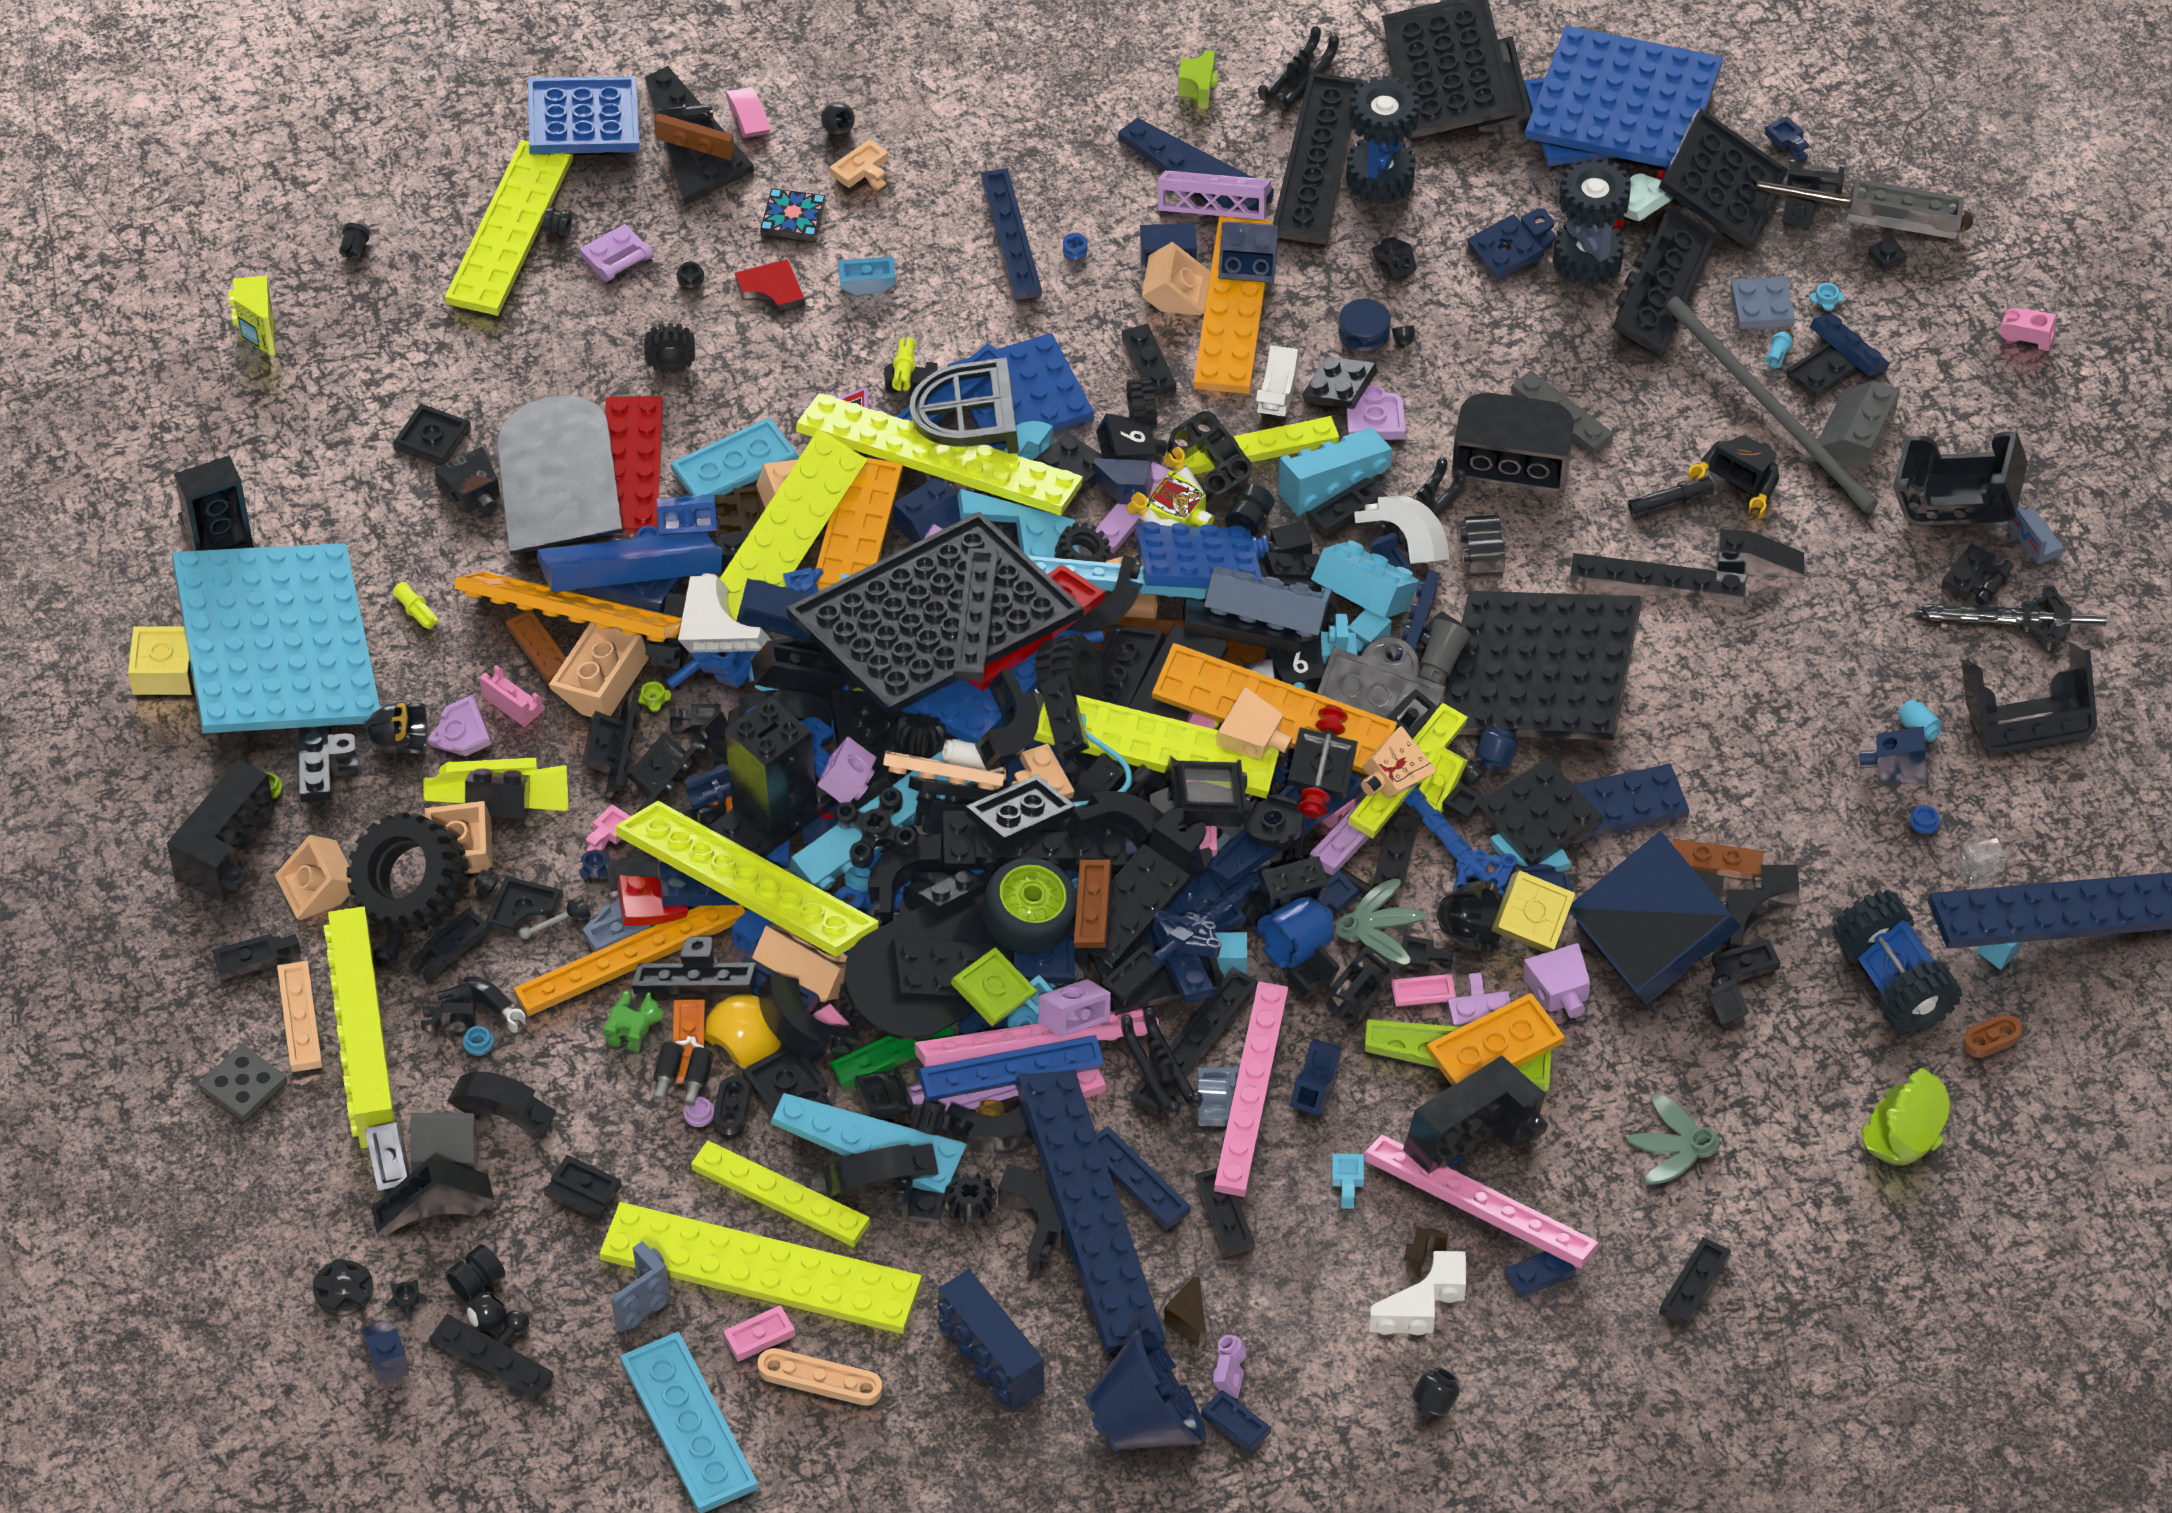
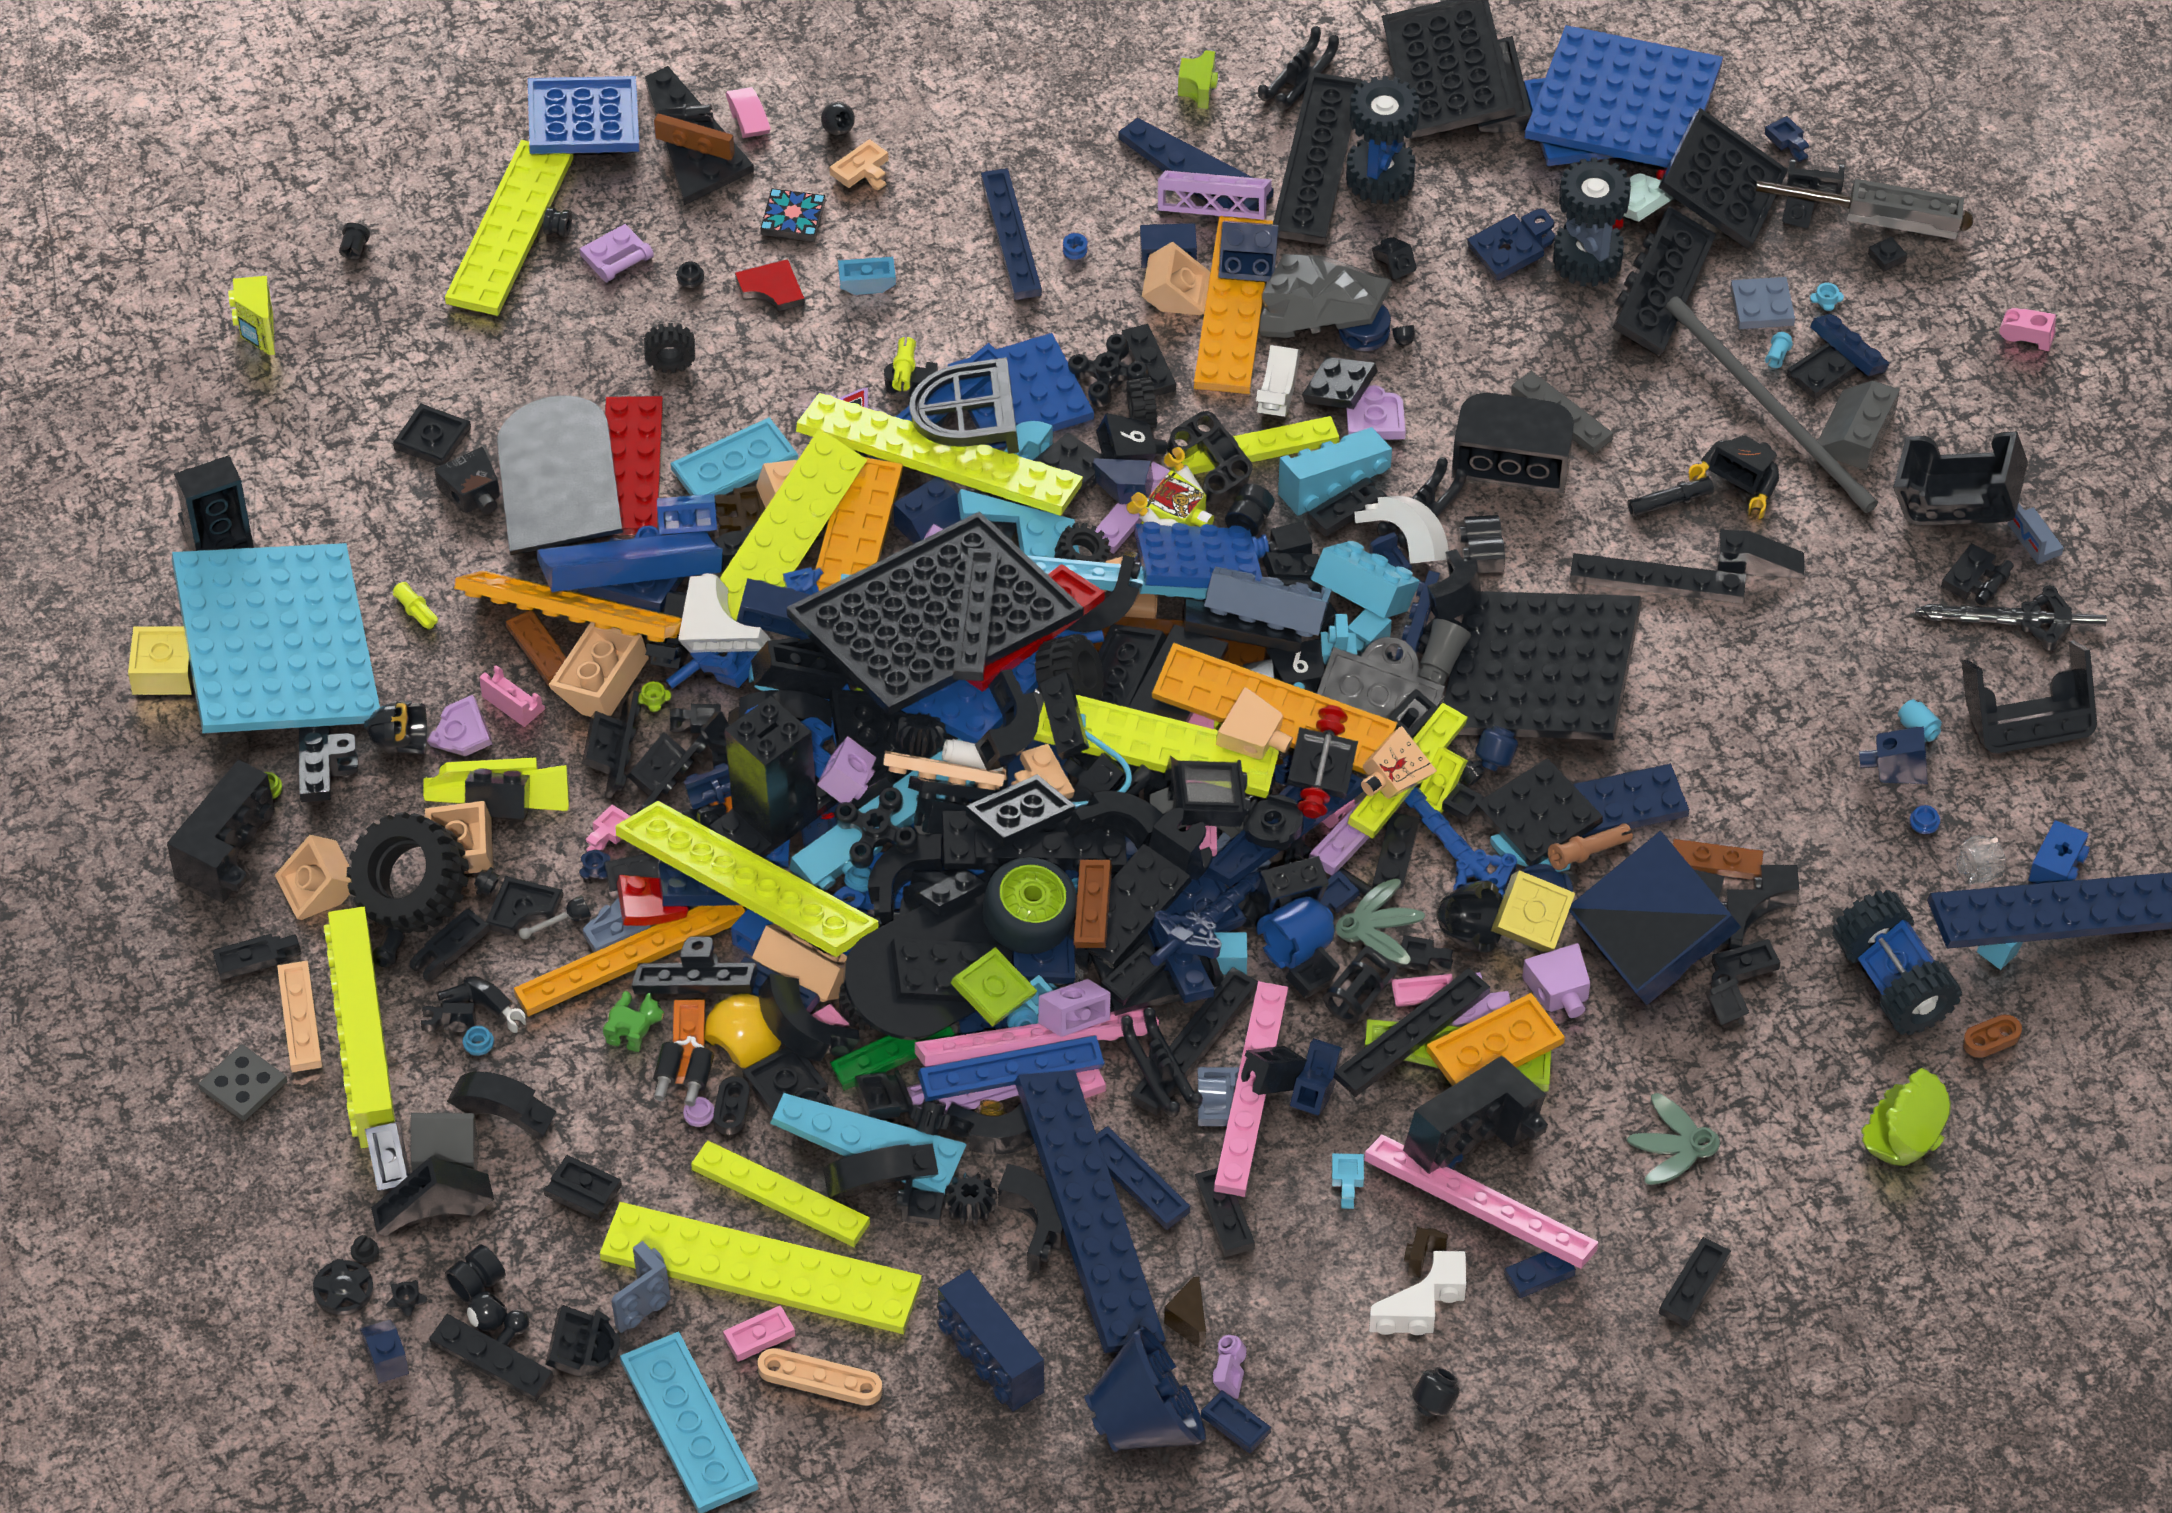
none -> black piece [351,1235,379,1263]
none -> black slope [545,1305,620,1376]
none -> black gear [1068,334,1150,408]
none -> black hinge [1241,1046,1307,1095]
none -> dark grey wedge [1260,254,1392,338]
none -> black plate [1334,968,1490,1097]
none -> black arch [1427,549,1481,621]
none -> nougat pin [1548,823,1633,870]
none -> blue brick [2028,820,2090,884]

